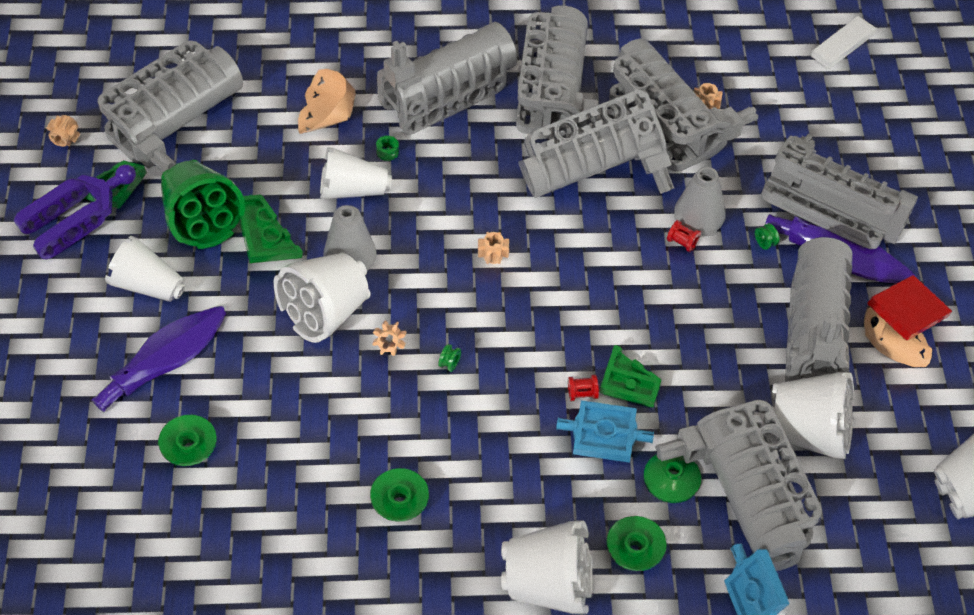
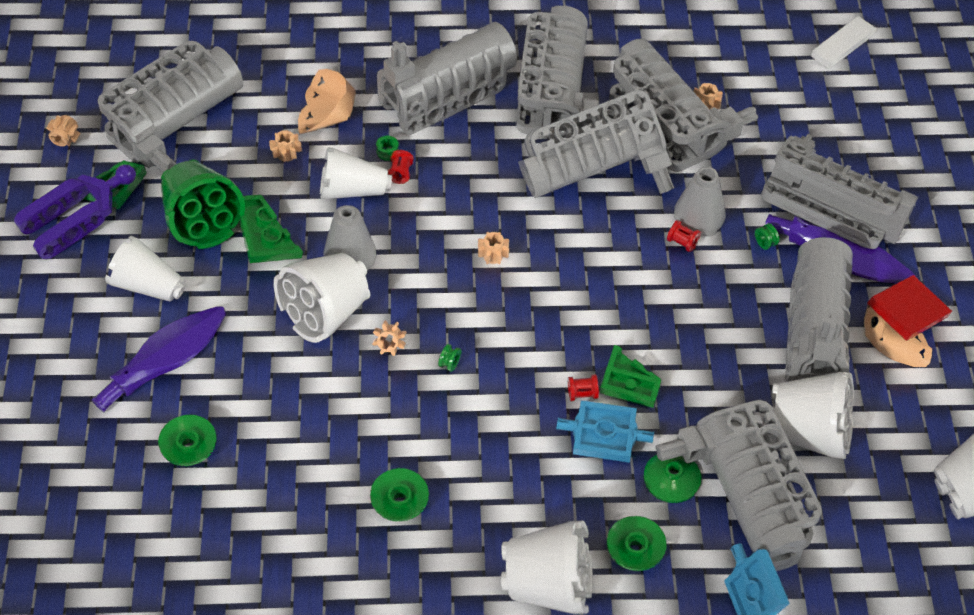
none -> light nougat gear [269,130,302,162]
none -> red bush [388,150,414,184]

